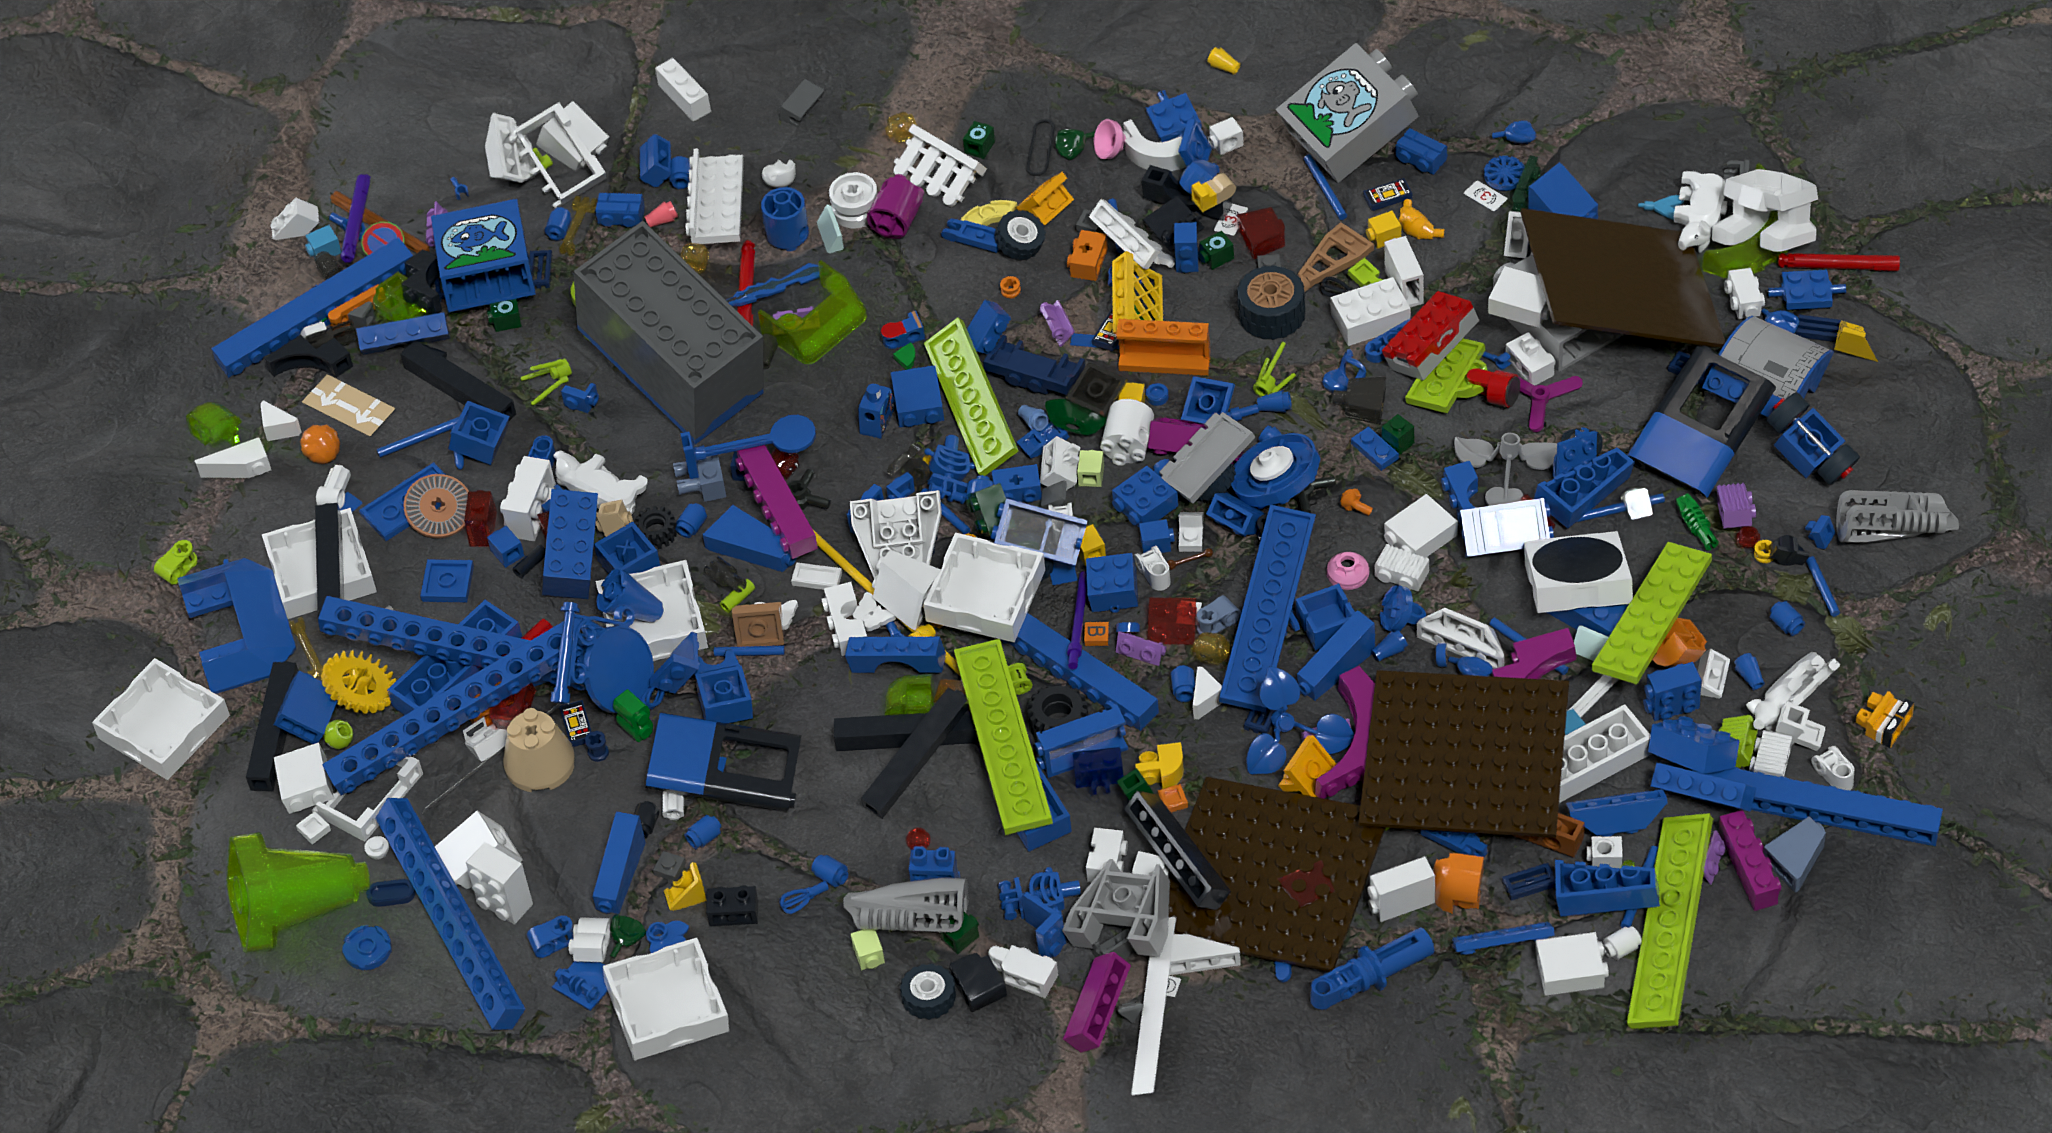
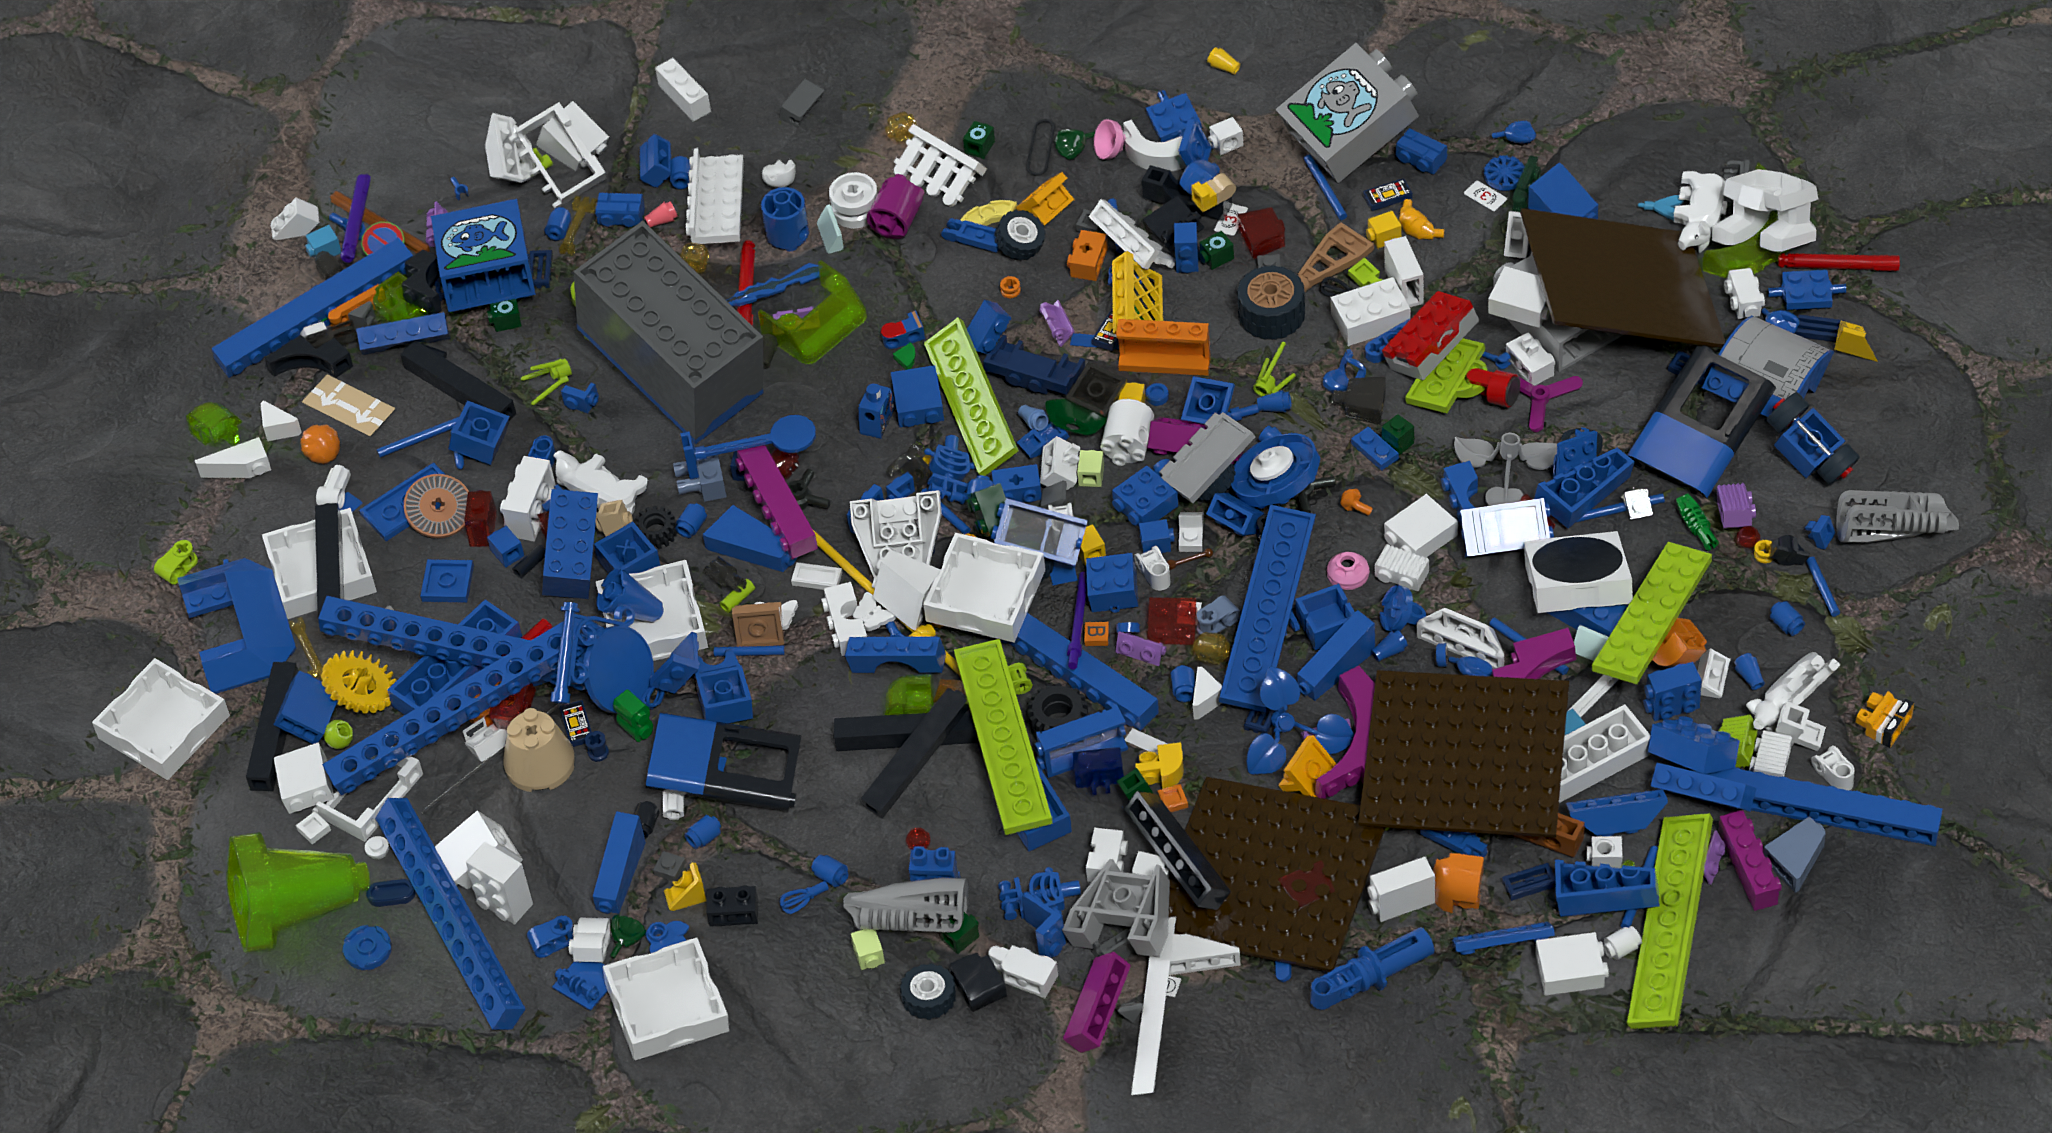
none -> white sticker [1124,728,1167,754]

